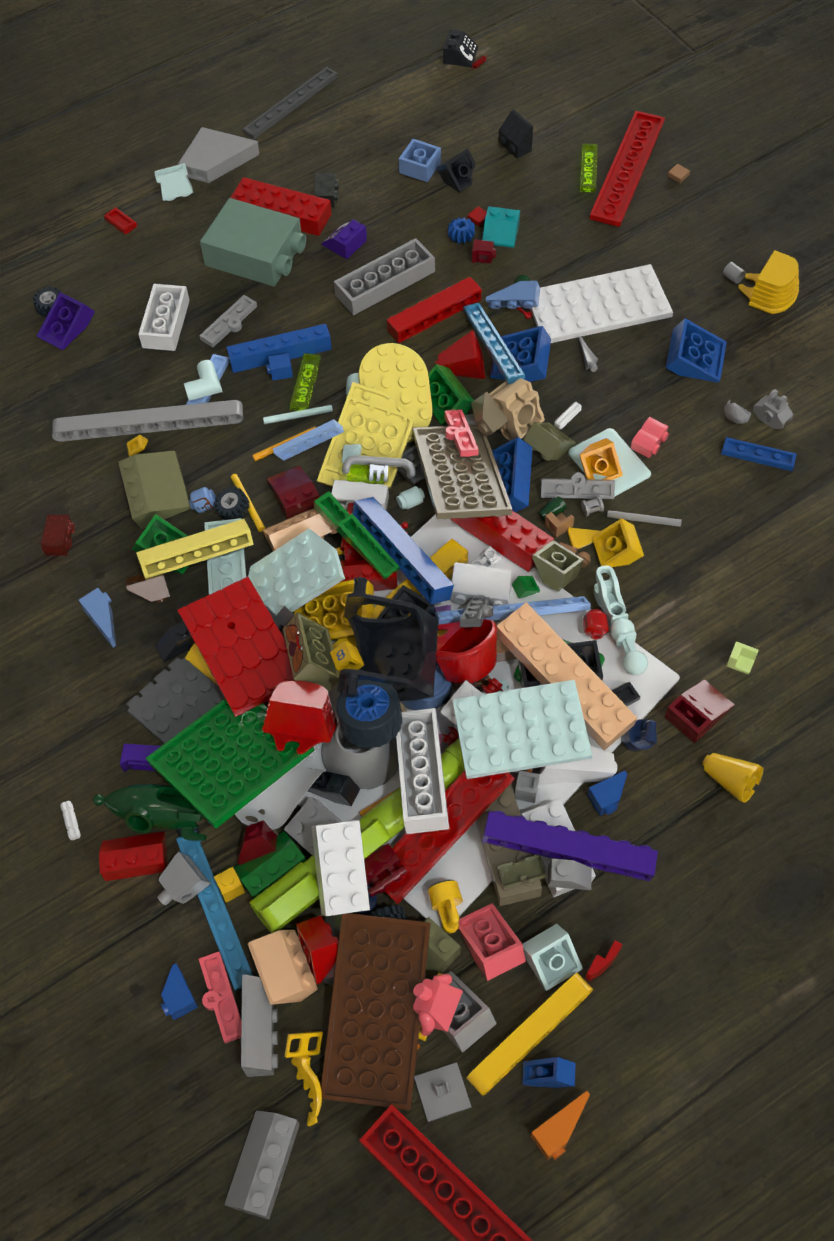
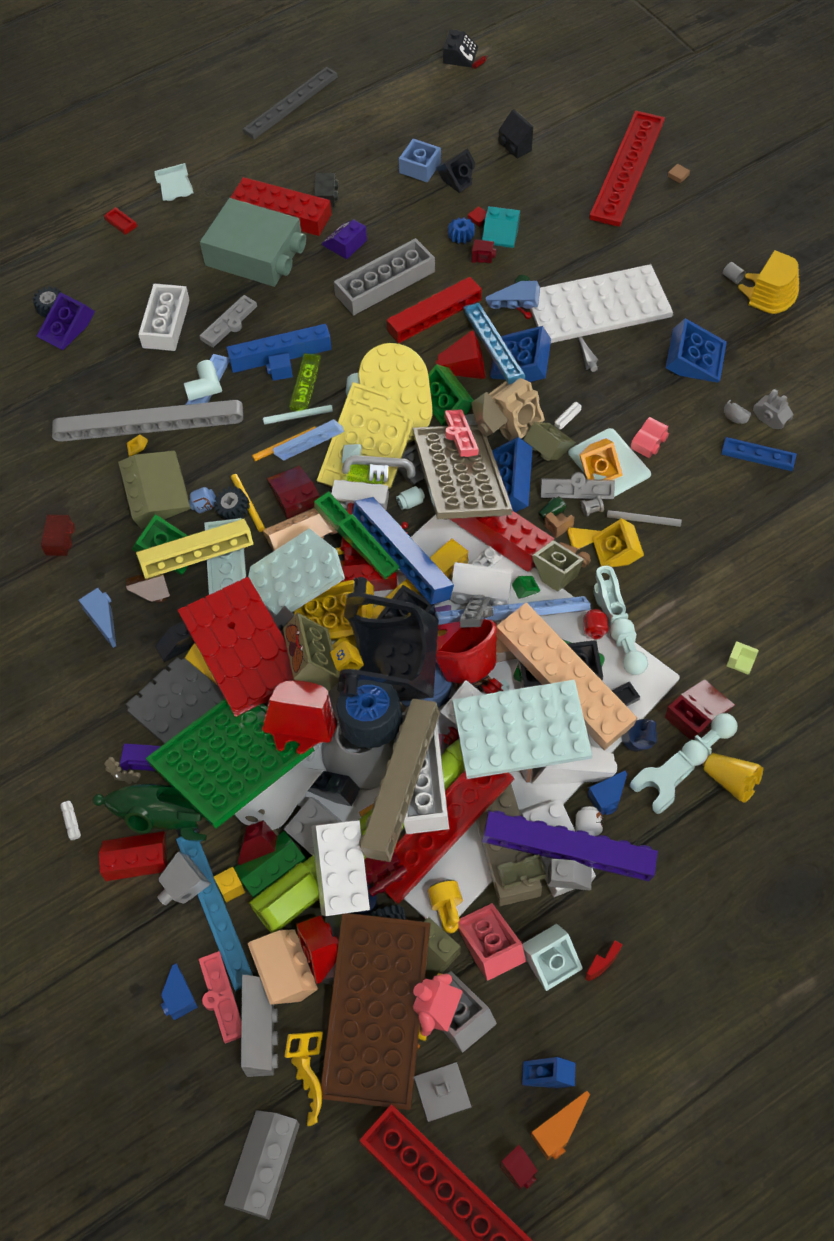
light grey slope [178,127,259,183] -> none
yellow beam [467,973,593,1096] -> none
light grey brick [515,770,540,803] -> none
clear neon green tile [580,144,598,192] -> none
none -> dark tan animal [104,757,141,784]
none -> dark tan brick [360,699,440,862]
none -> dark red slope [500,1145,538,1191]
none -> white head [575,806,603,836]
none -> light aqua piece [630,713,738,814]

